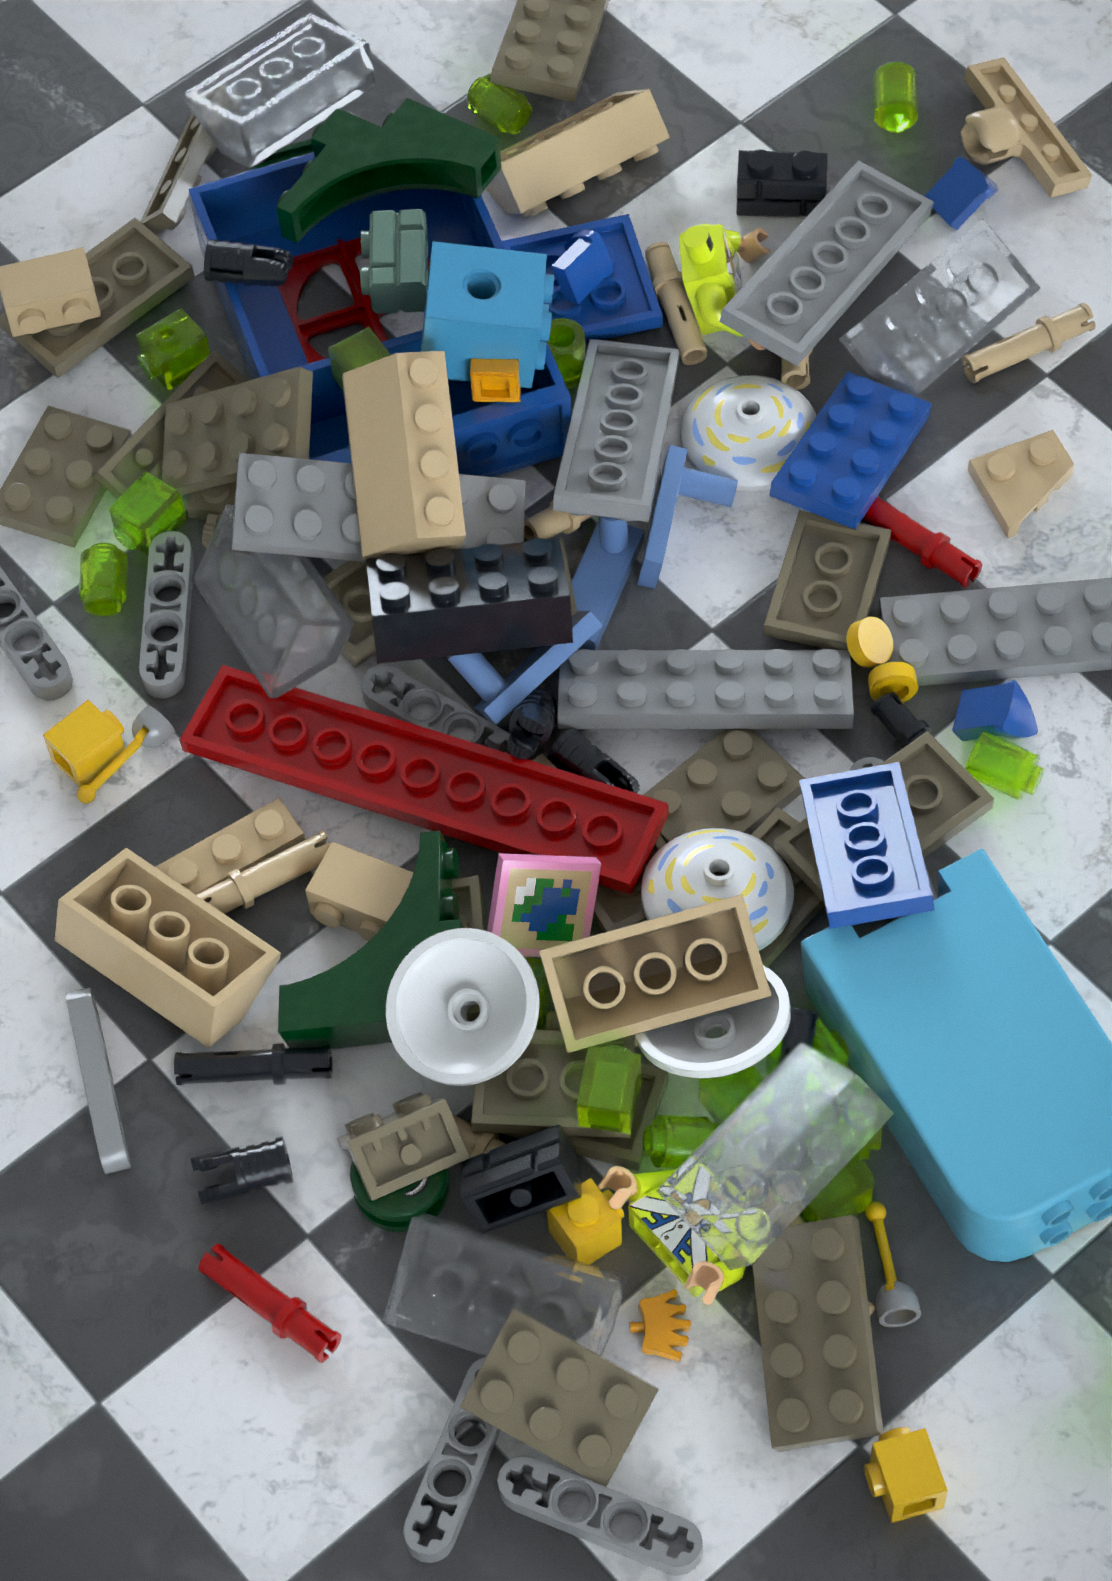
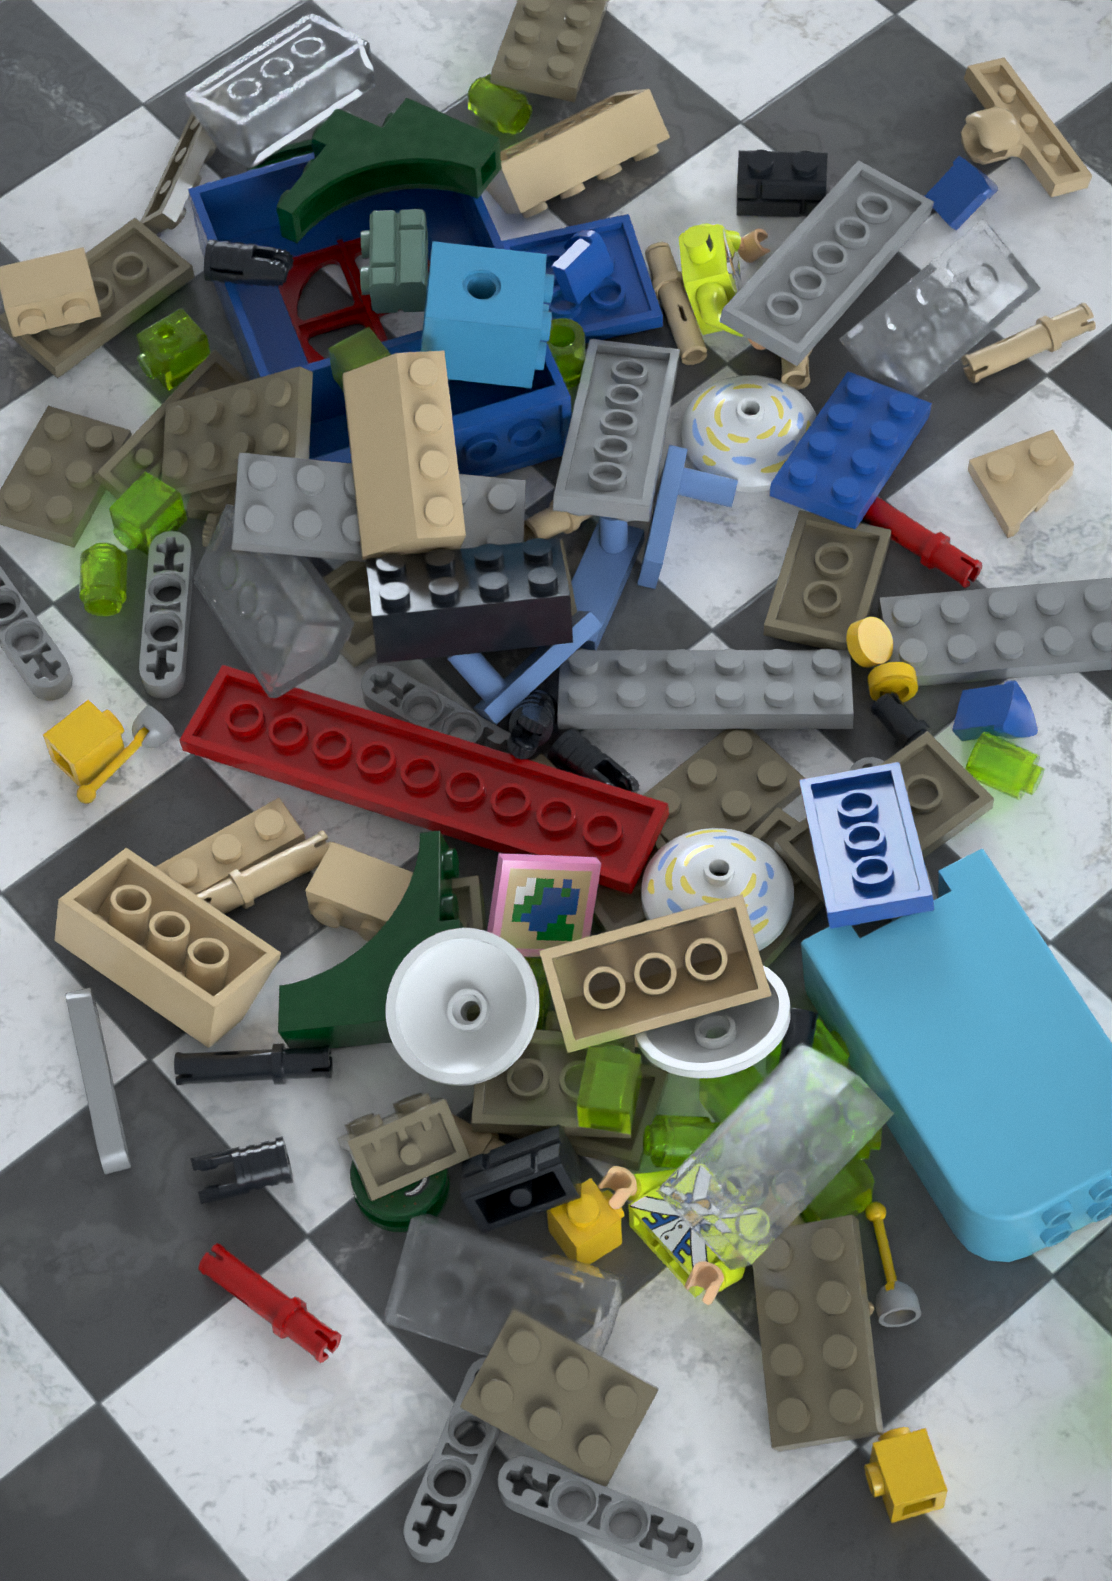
light orange tile [470,358,521,402] -> none
light orange piece [629,1290,691,1362] -> none
clear neon green brick [873,62,918,132] -> none

